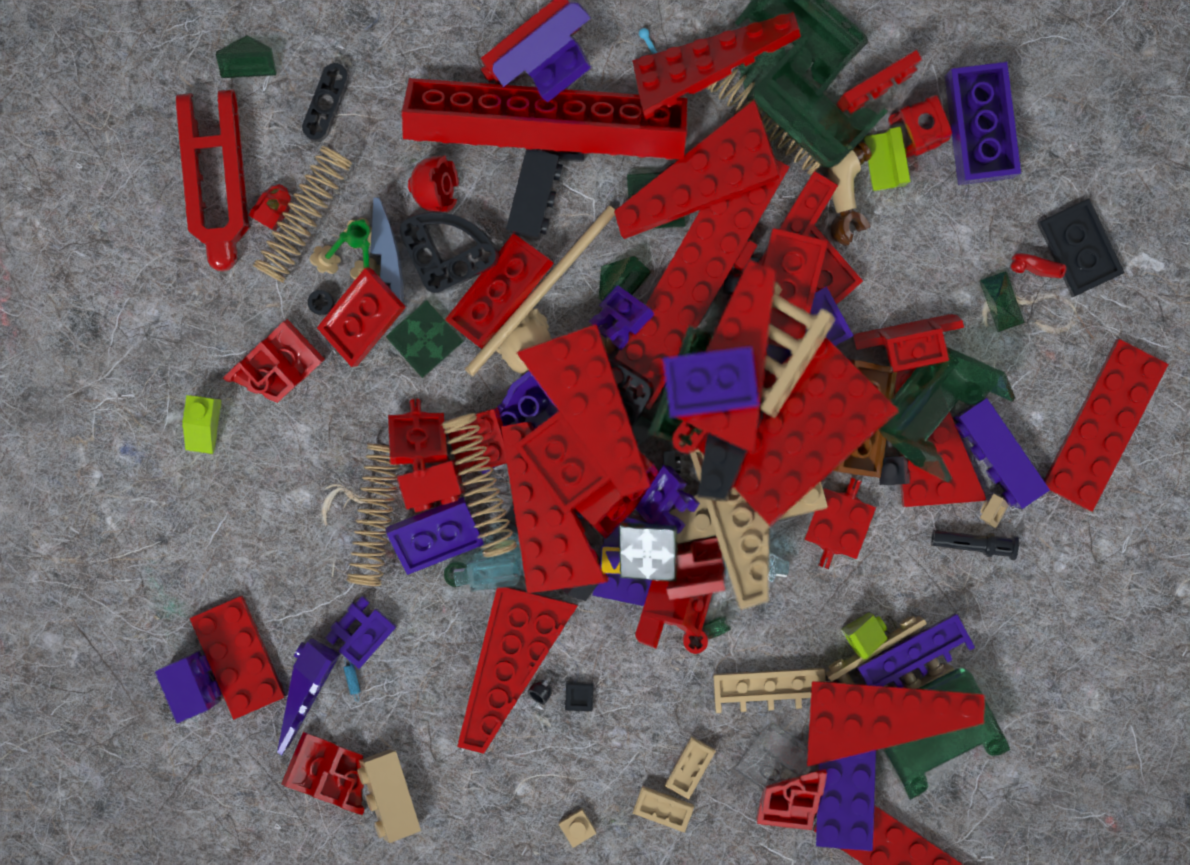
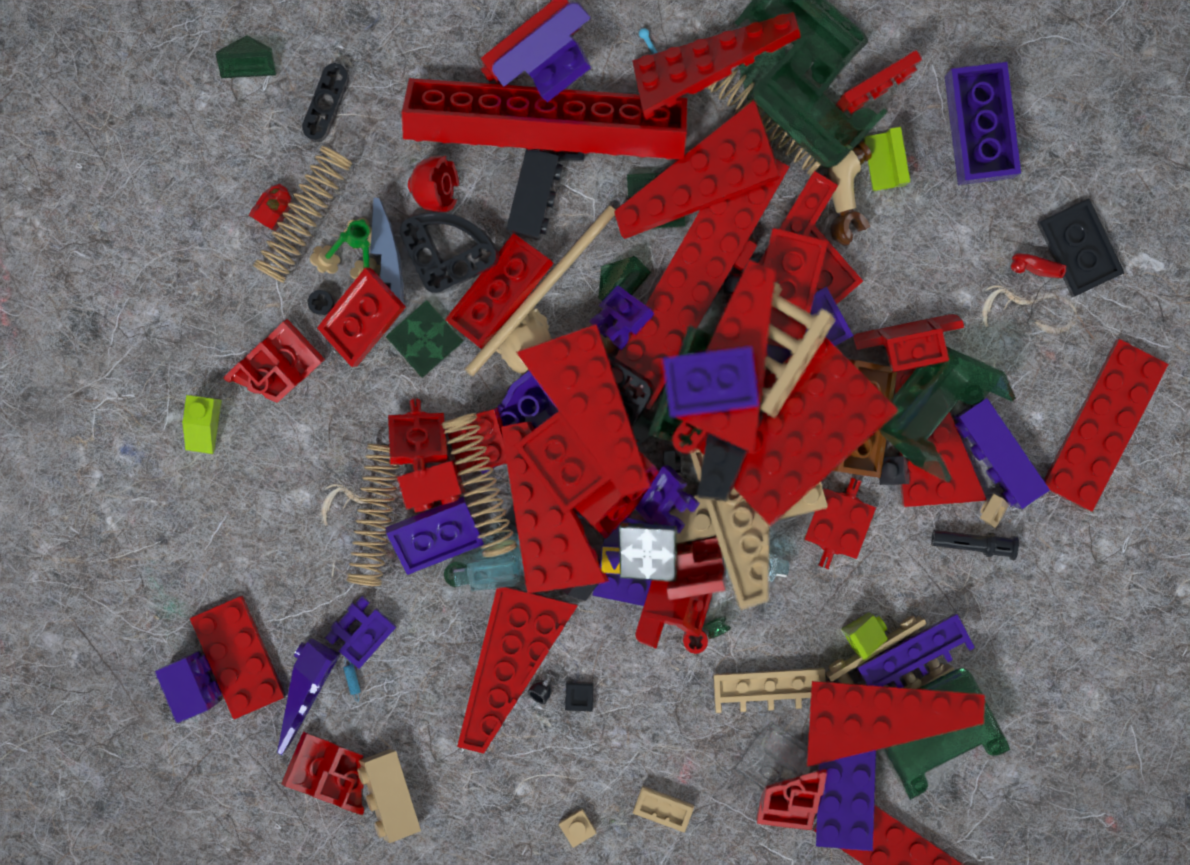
red piece [176,89,249,272] -> none
tan plate [664,736,716,799] -> none
red piece [888,95,952,159] -> none
clear green slope [979,271,1025,332] -> none

